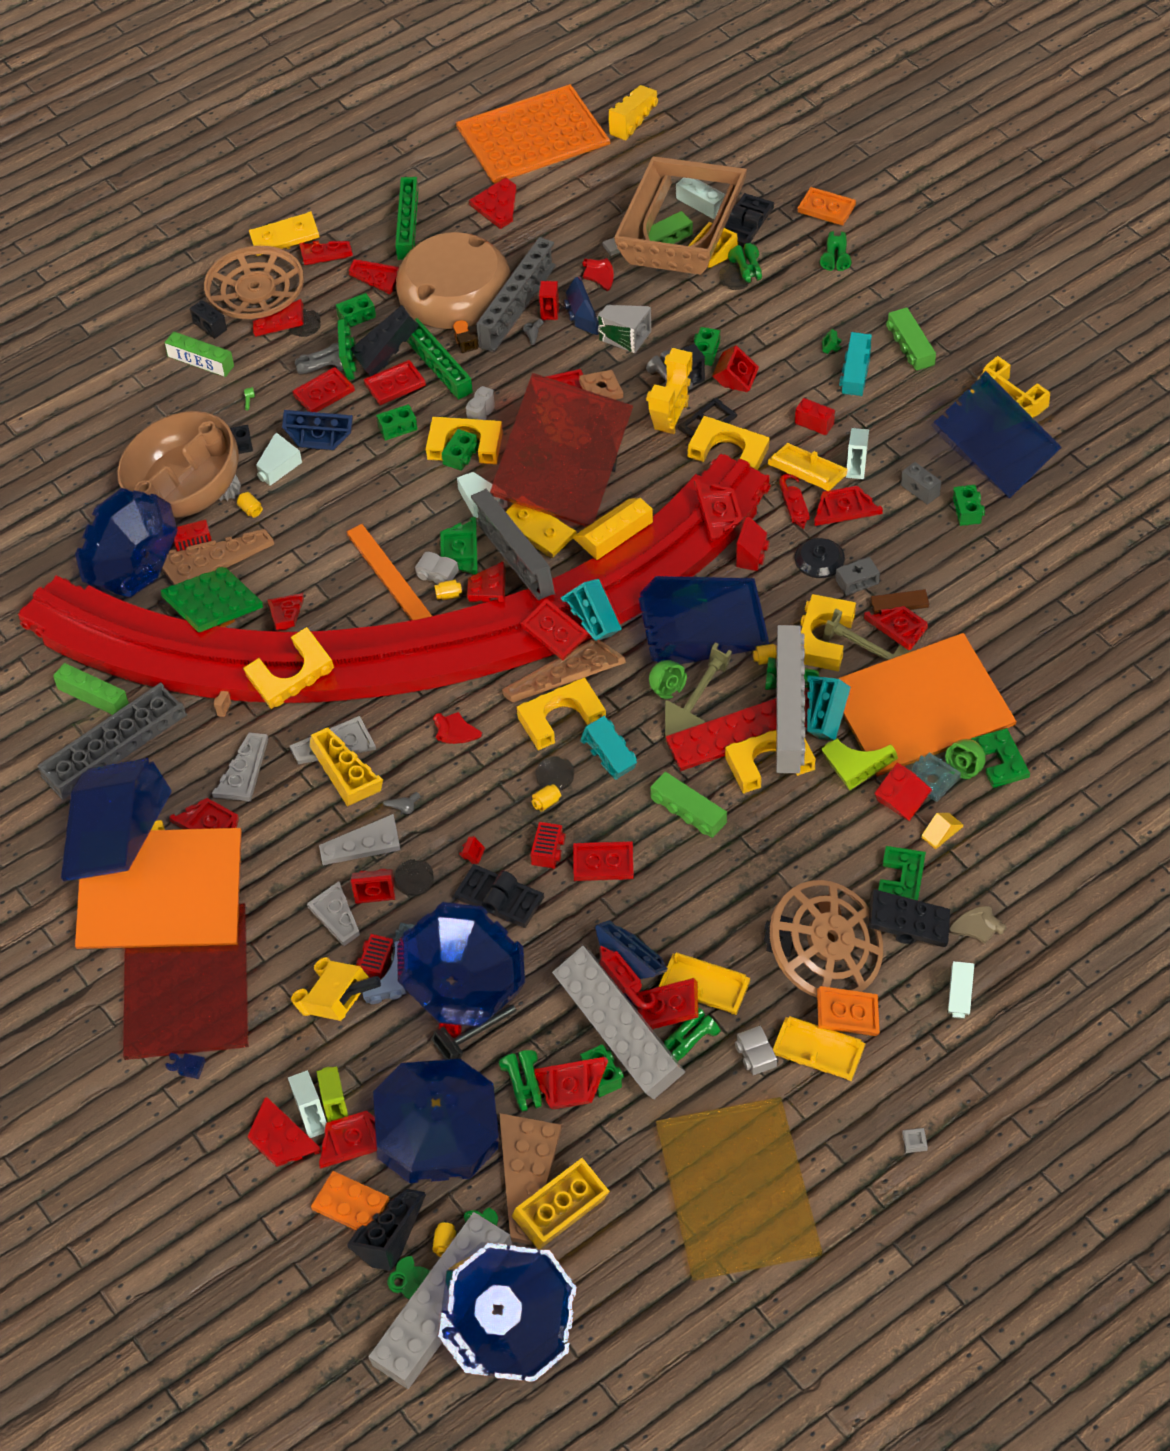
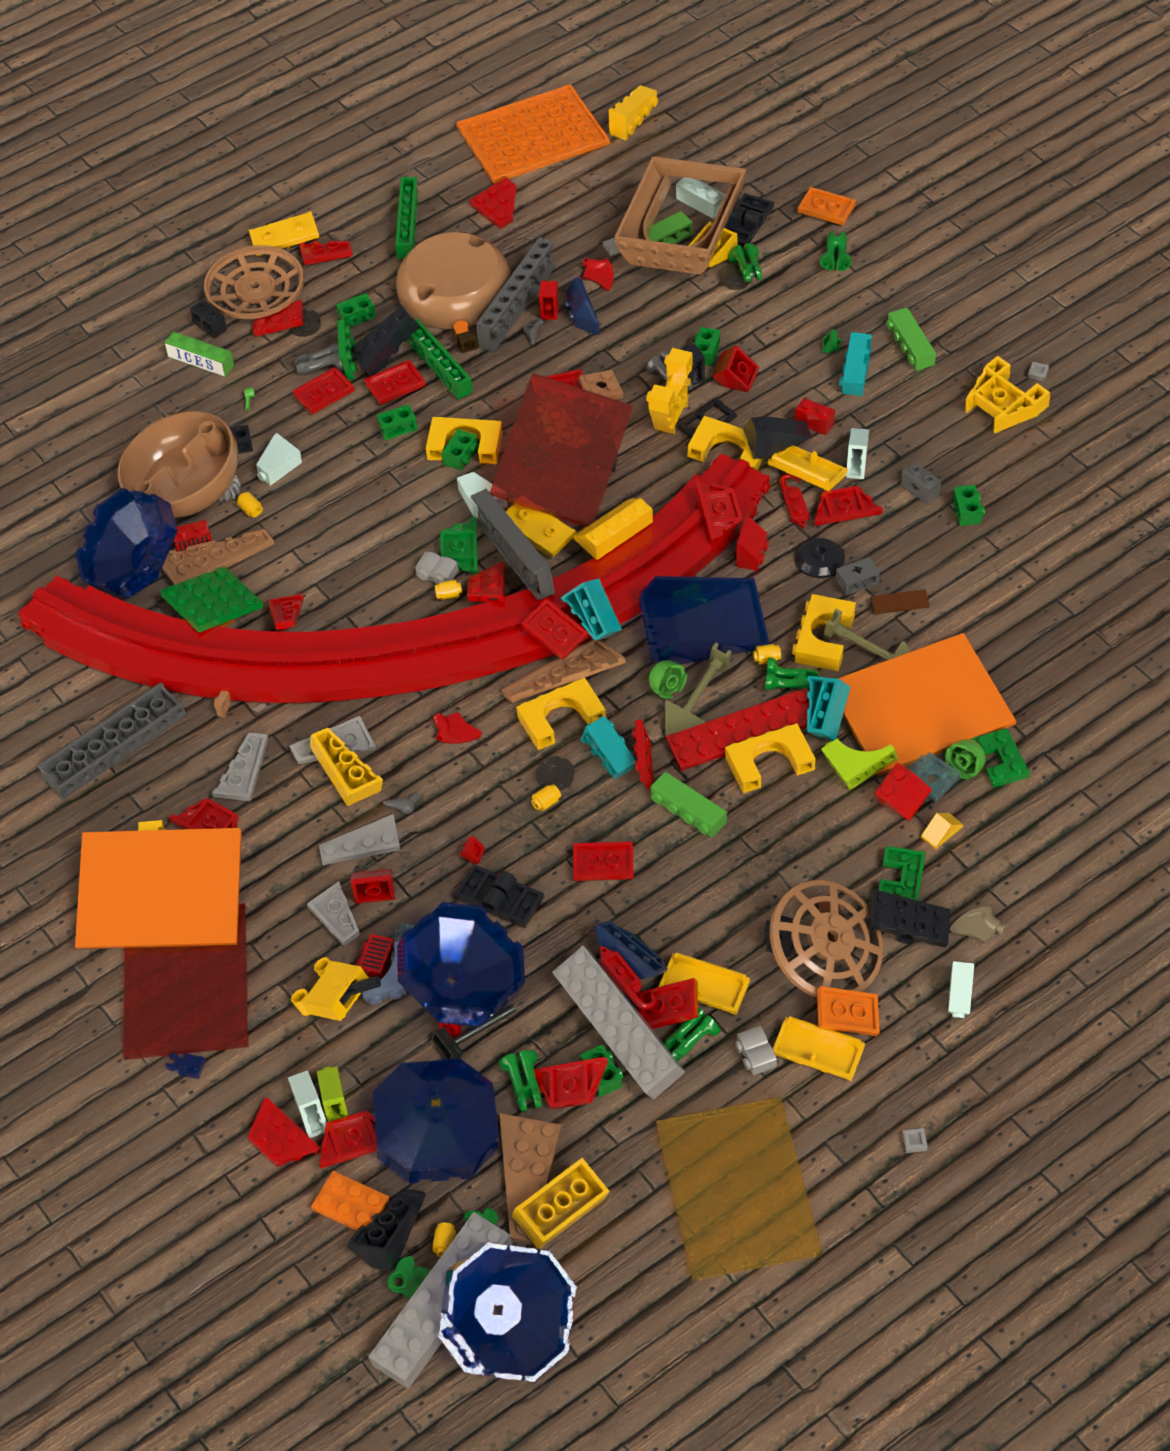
bright green brick [53,663,129,715] -> none
clear blue windscreen [61,758,172,881] -> none
yellow arch [243,627,334,709] -> none
dark blue wedge [282,410,353,450] -> none
orange tile [347,524,432,620] -> none
red wing [349,259,399,295] -> none
clear smoke tile [394,859,434,896] -> none
light grey brick [466,386,495,420] -> none
red brick [531,822,566,869] -> none
light grey slope [597,305,651,353] -> none
light grey brick [776,625,805,773] -> none
red wing [864,606,928,651] -> none
clear blue windscreen [931,371,1062,499] -> none
none -> red plate [632,719,654,789]
none -> black wedge [743,416,812,459]
none -> light grey tile [1027,362,1049,382]

